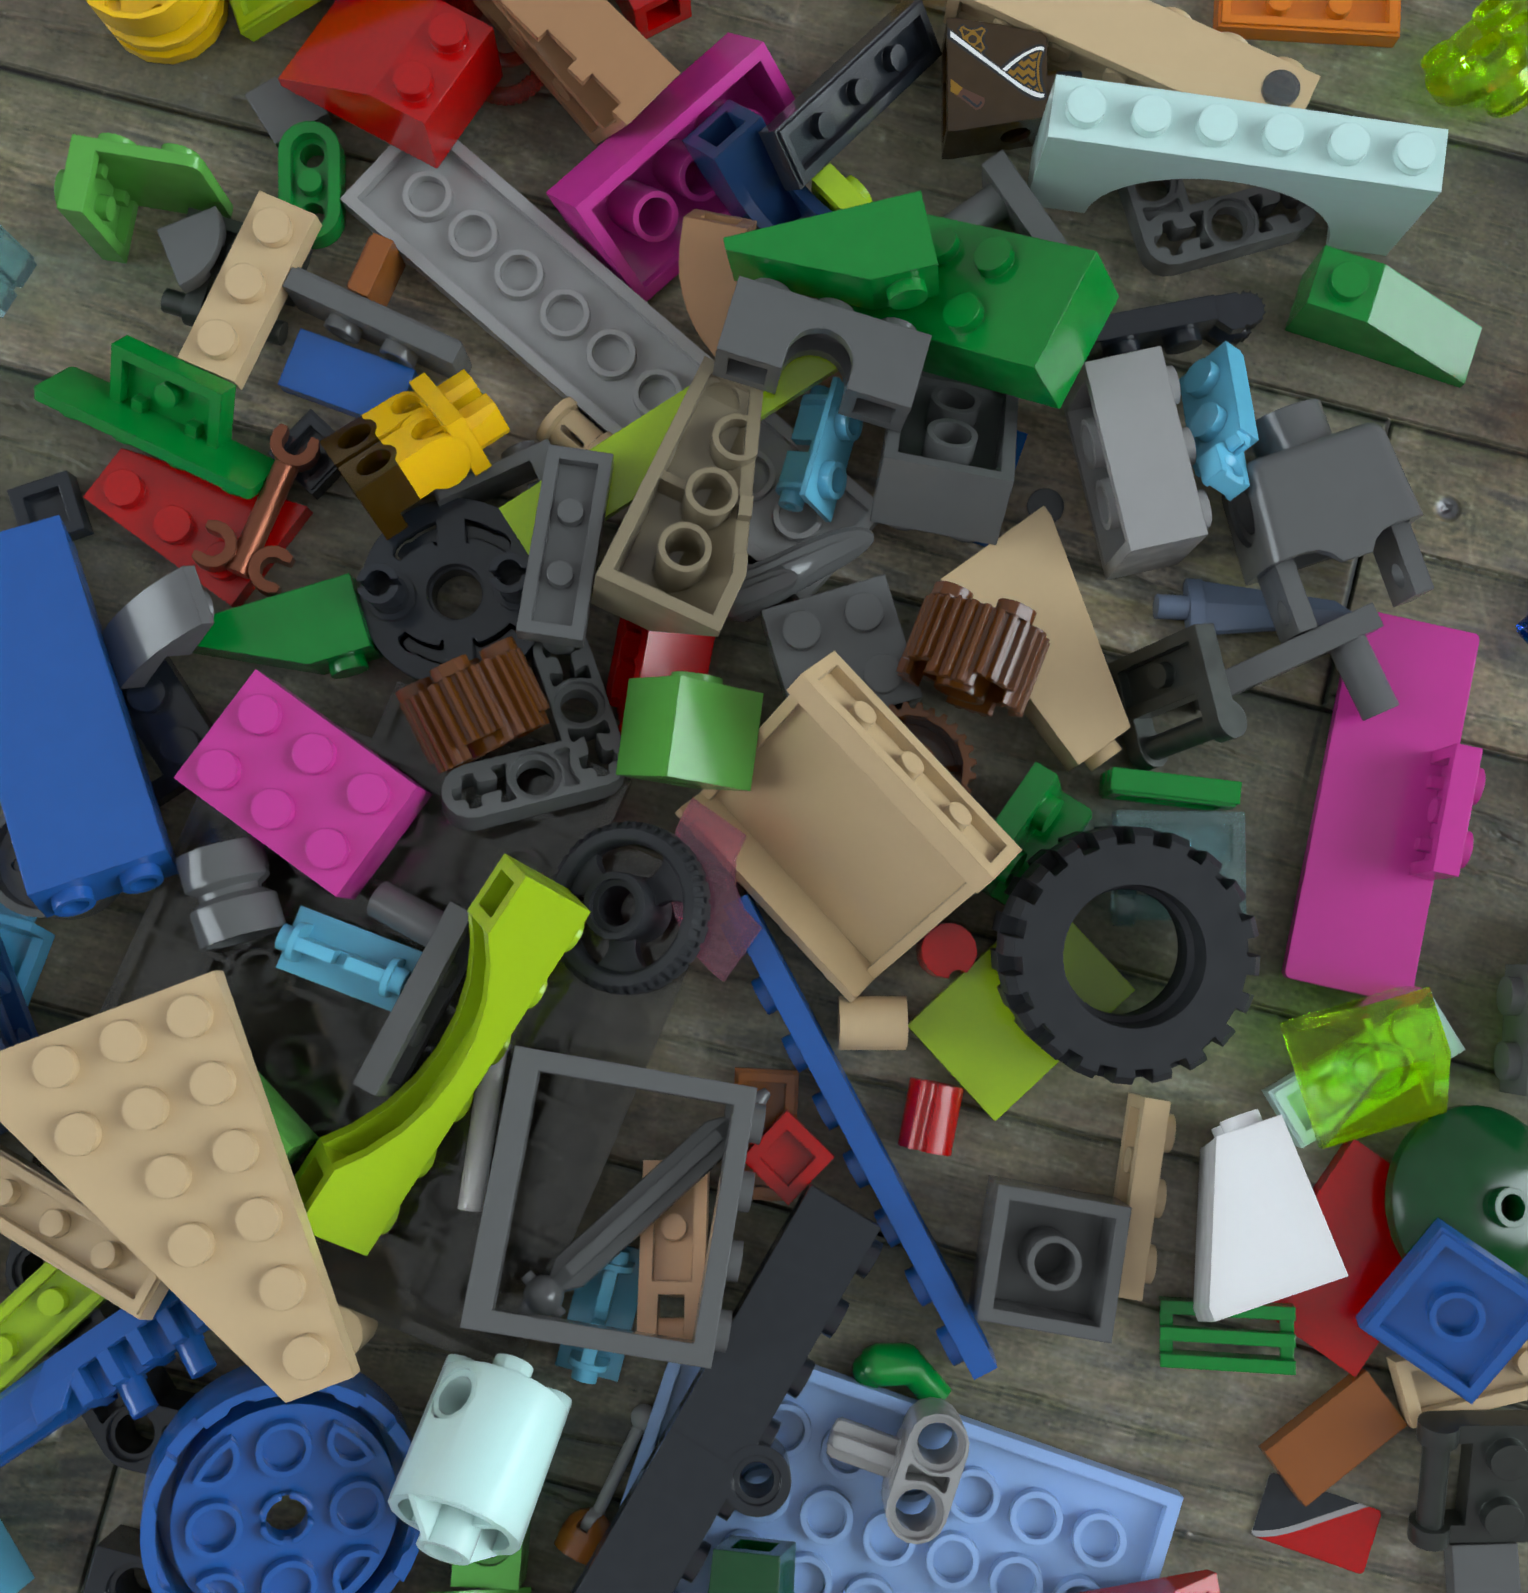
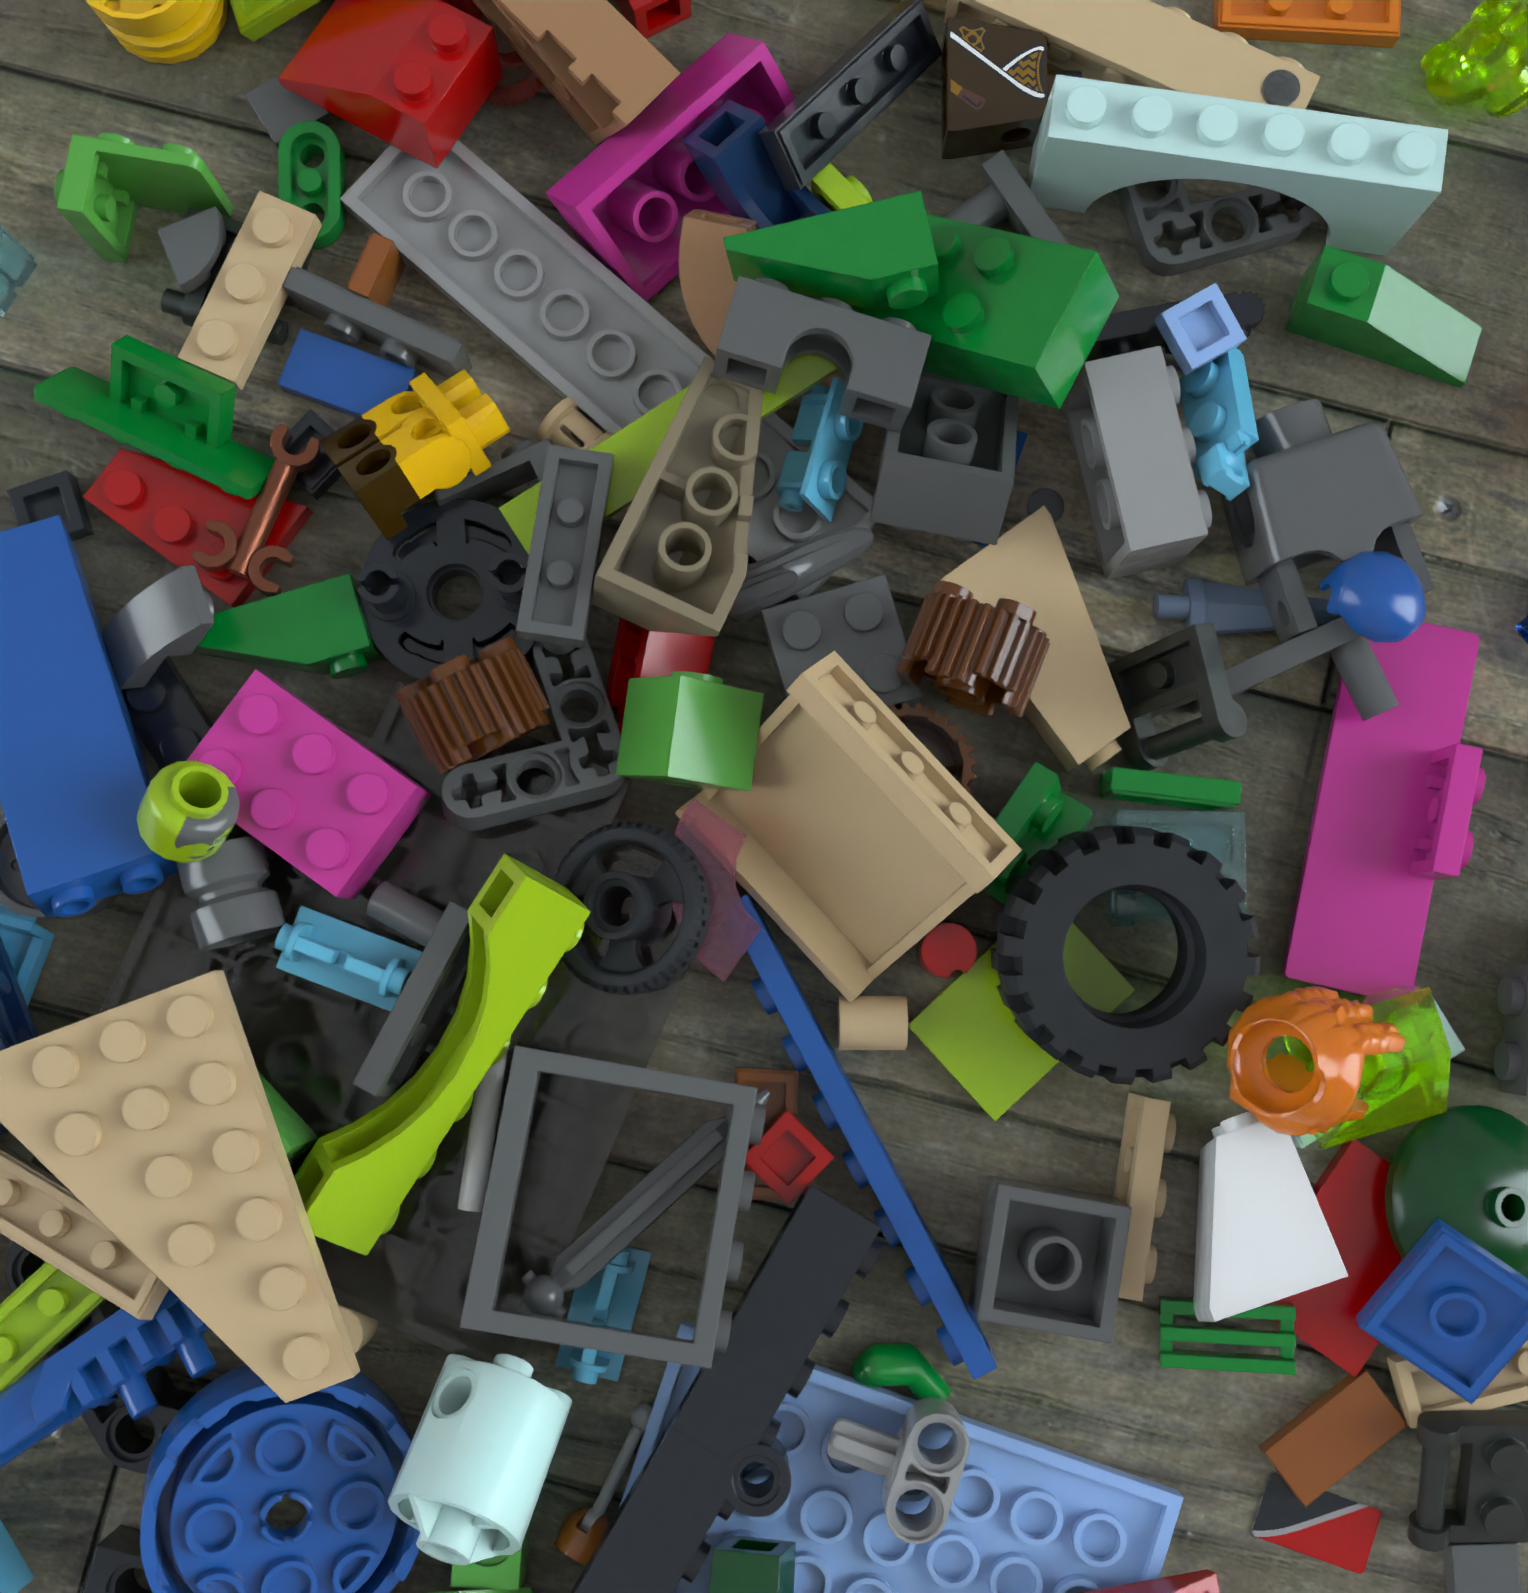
light nougat plate [637,1160,710,1340] -> none
red piece [897,1077,964,1156] -> none
none -> lime head [137,760,240,863]
none -> light blue plate [1154,283,1247,376]
none -> orange piece [1226,986,1406,1136]
none -> blue hair [1318,551,1425,643]

